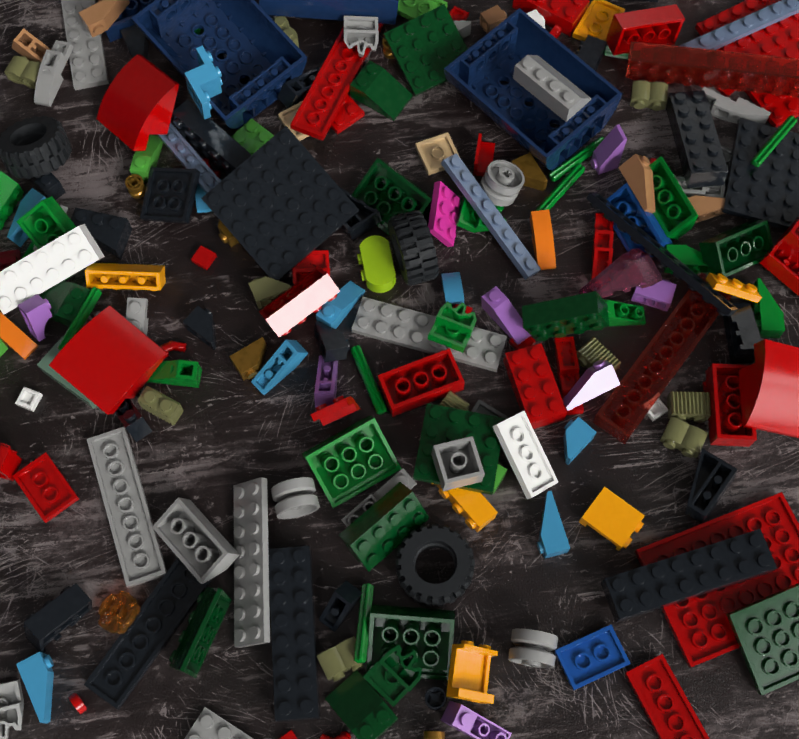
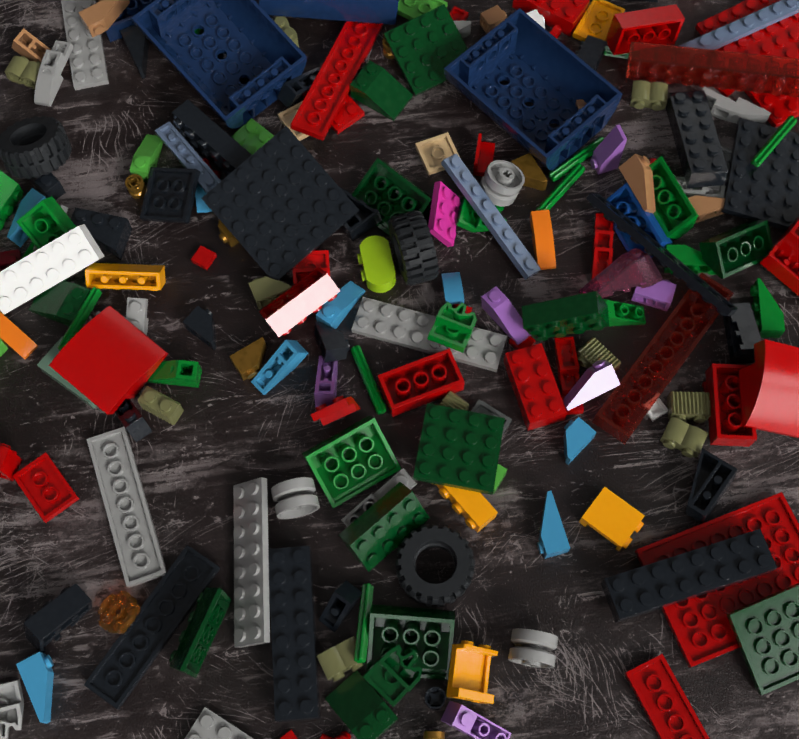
white tile [15,387,43,412] -> none
medium lavender arch [17,294,52,342] -> none
red tile [68,693,87,715] -> none
red slope [96,54,179,151] -> none
light grey slope [152,497,239,584] -> none
red arm [160,341,187,358] -> none
dark azure bracket [184,45,223,120] -> none
light grey plate [343,16,379,57] -> none
light grey brick [431,436,485,491] -> none
white plate [492,411,558,499] -> none
light grey slope [513,55,591,122] -> none
blue plate [554,625,631,691] -> none
light orange plate [705,272,762,303] -> none

